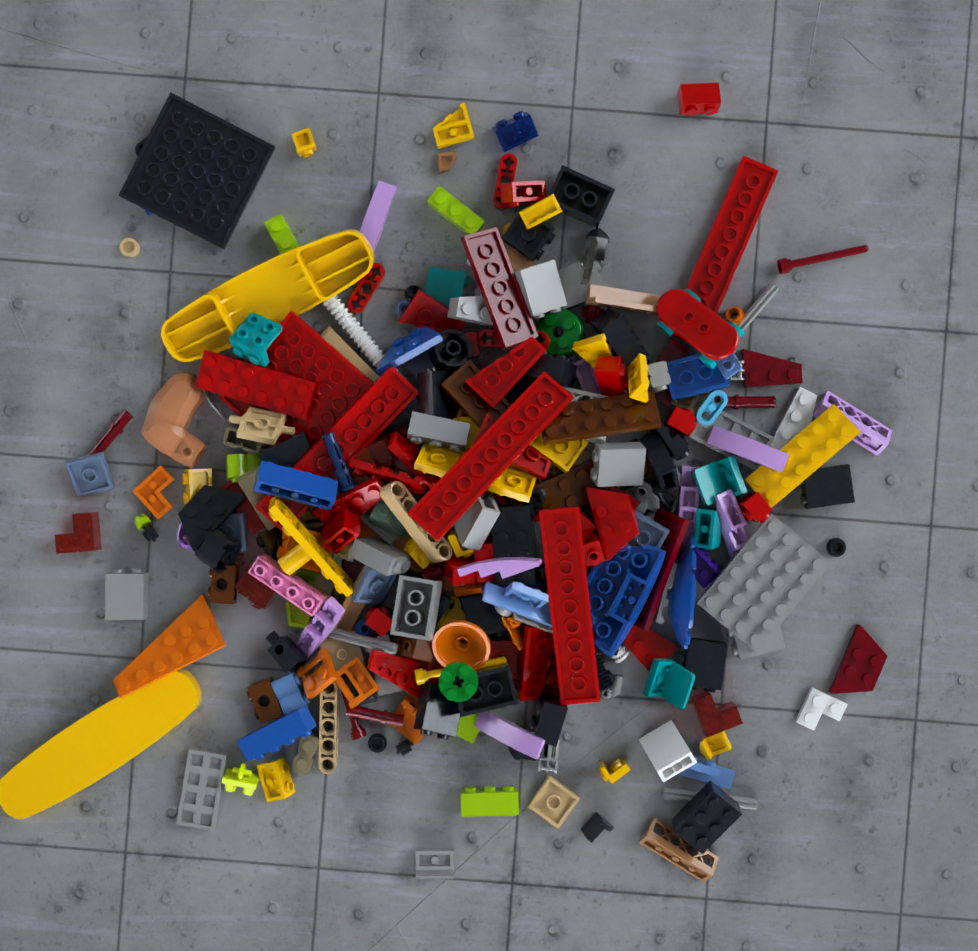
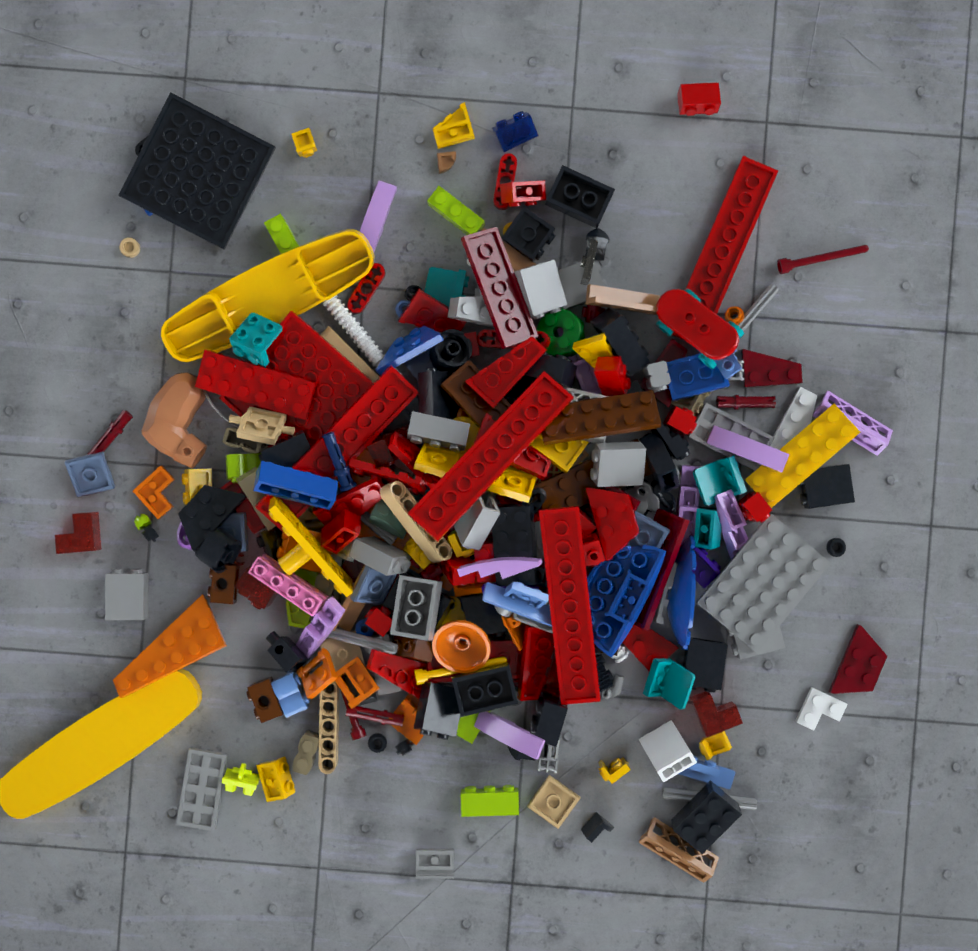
blue brick [237,705,317,762] -> none
green plate [439,661,478,702] -> none
yellow plate [519,193,562,229] -> none
yellow bracket [627,353,649,403] -> none
medium azure plate [696,390,728,425] -> none

